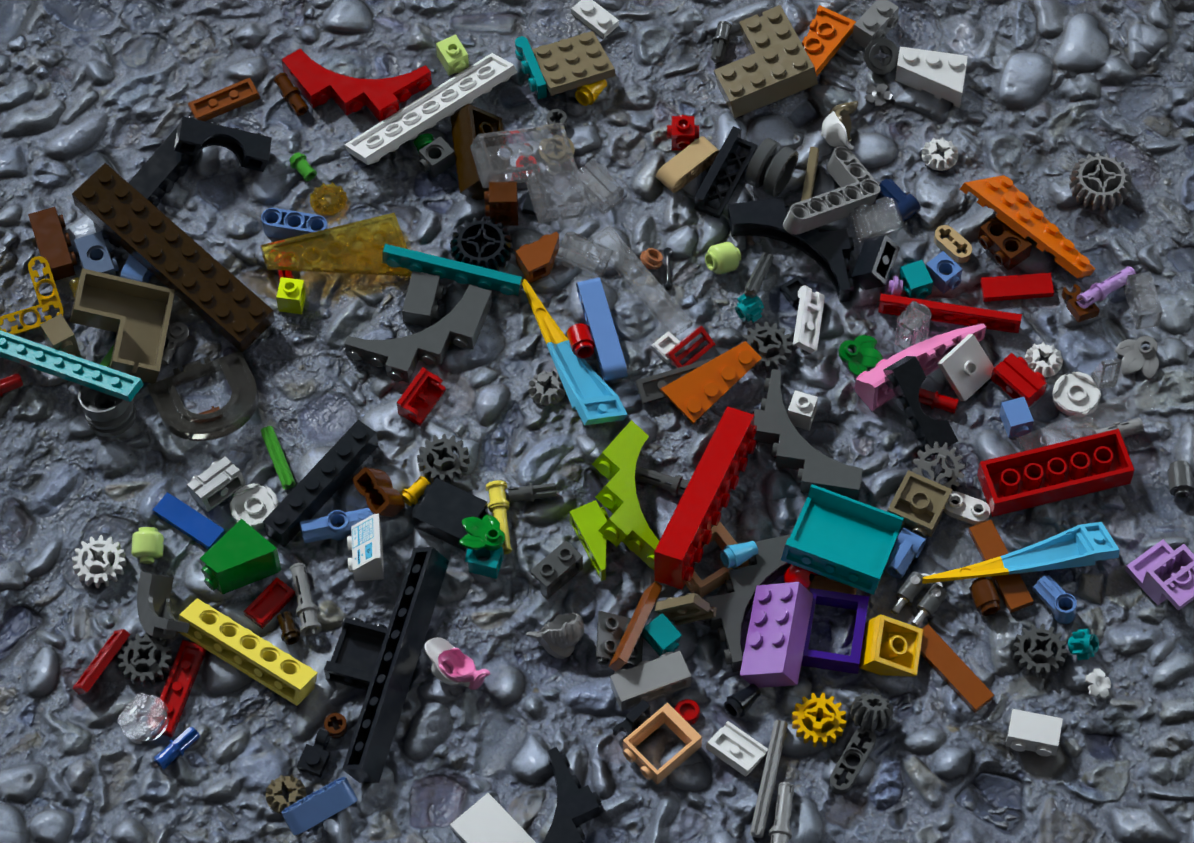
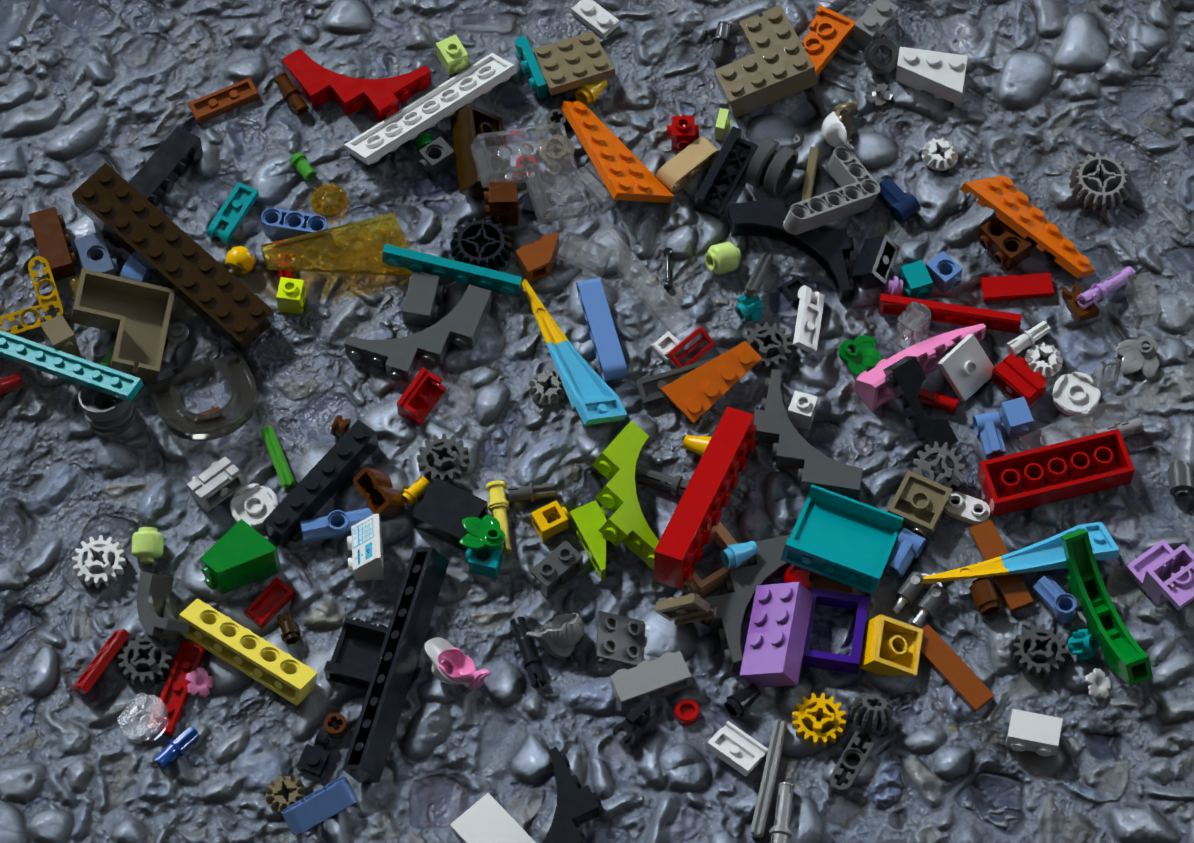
blue tile [152,492,225,550] -> none
black arch [174,116,272,172] -> none
light grey pin [290,563,322,636] -> none
red brick [567,323,595,359] -> none
dark orange tile [608,581,662,672] -> none
light nougat window [623,702,702,785] -> none
nougat plate [640,248,663,269] -> none
teal brick [641,613,682,656] -> none
clear brick [849,197,905,243] -> none
tan beam [934,225,972,263] -> none
none -> bright pink plant [185,667,214,698]
none -> teal plate [207,182,259,244]
none -> yellow piece [225,246,255,275]
none -> reddish brown bush [331,415,351,438]
none -> black pin [510,617,547,689]
none -> yellow brick [531,500,570,542]
none -> orange wing [561,101,674,203]
none -> yellow cone [683,435,712,457]
none -> yellowish green plate [715,108,732,141]
none -> medium blue piece [973,411,1006,459]
none -> white axle [1006,321,1051,356]
none -> green arch [1061,528,1153,687]

